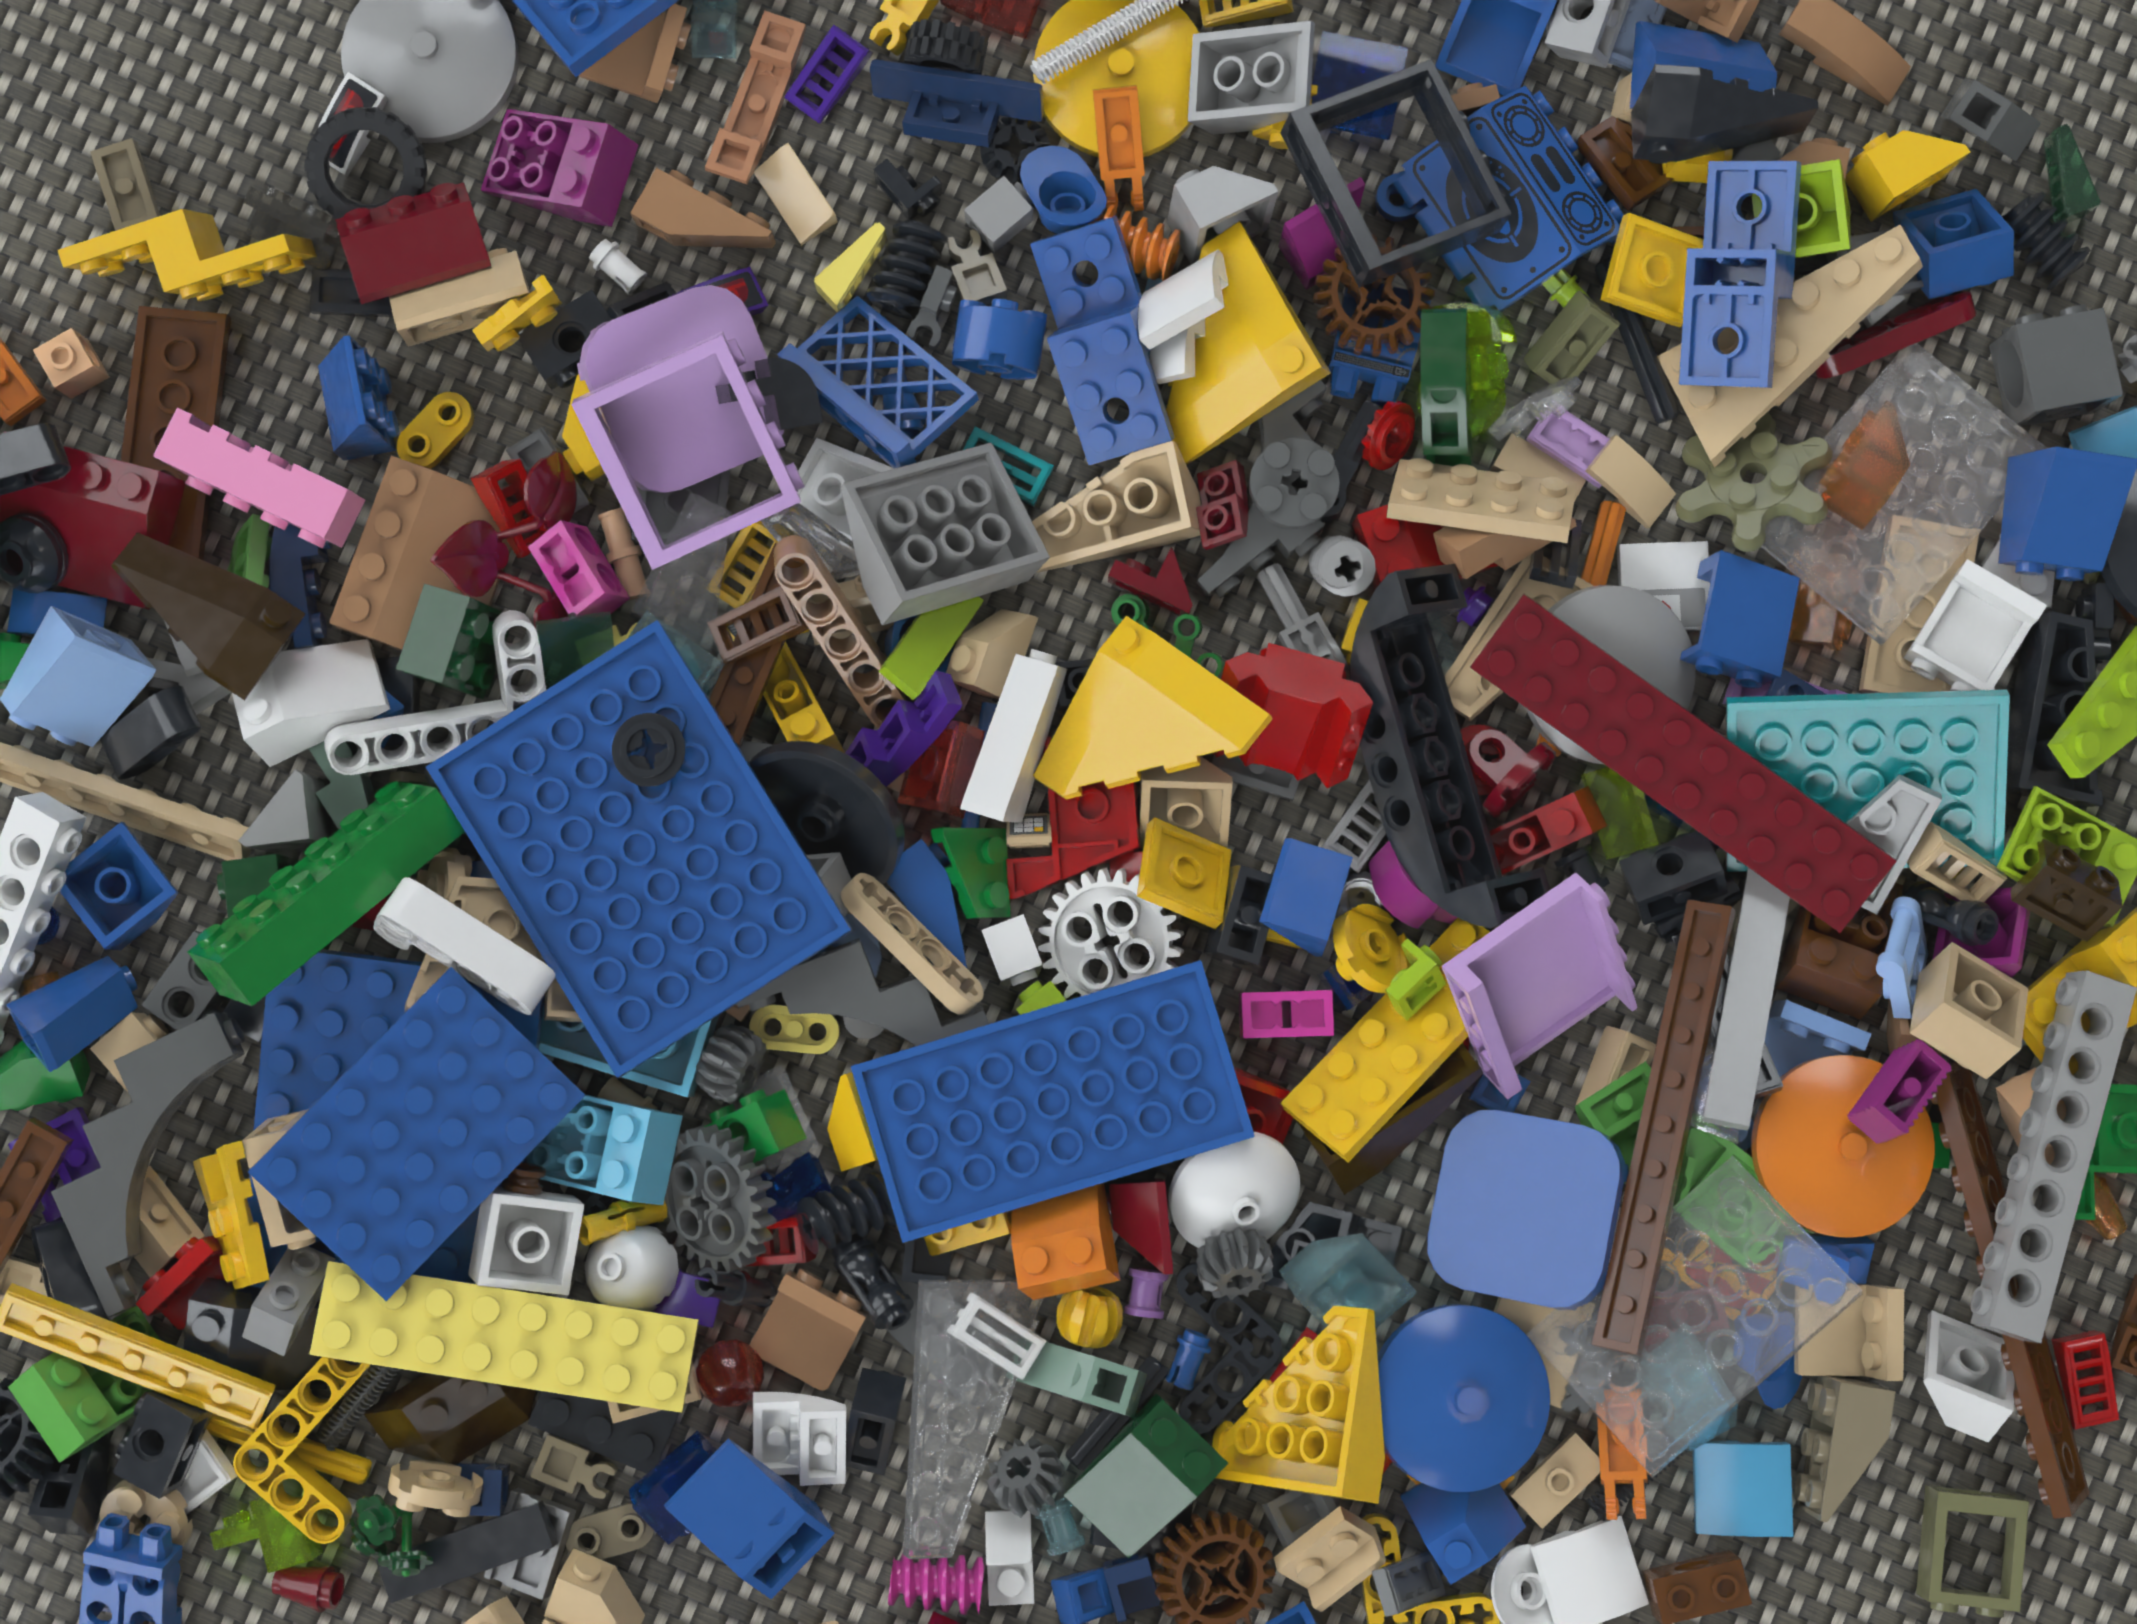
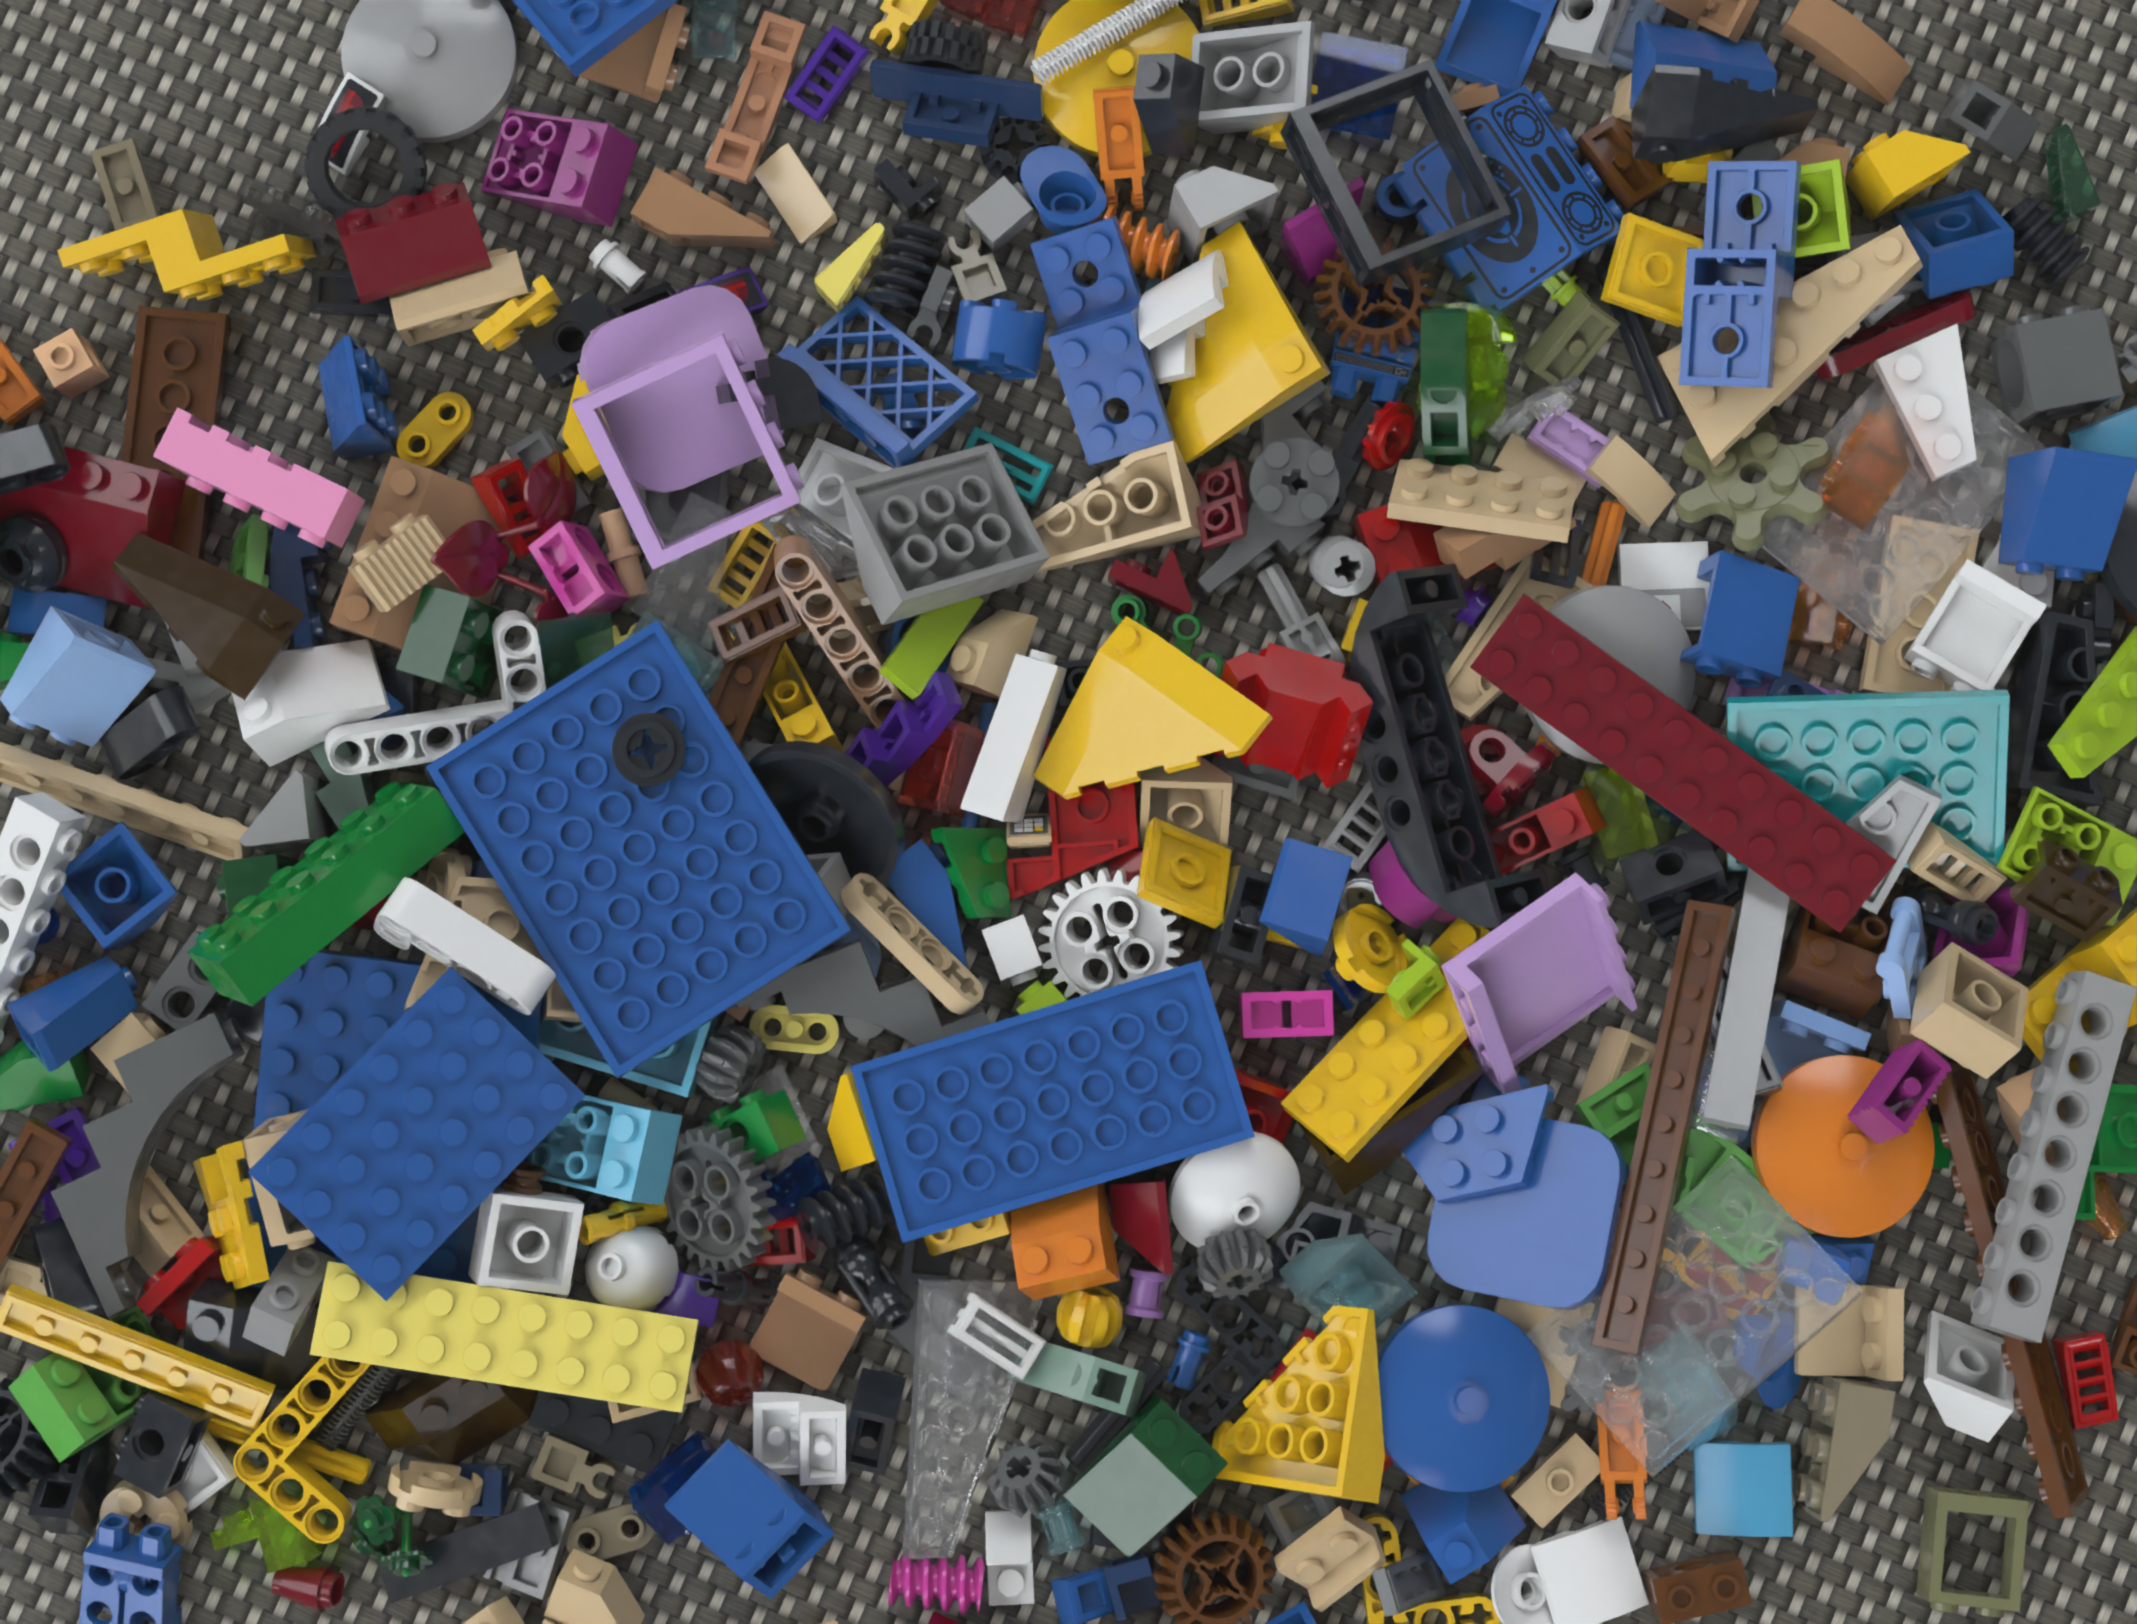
none -> tan brick [347,513,446,612]
none -> black slope [1133,53,1205,156]
none -> wing [1402,1084,1554,1204]
none -> white wing [1873,323,1977,482]

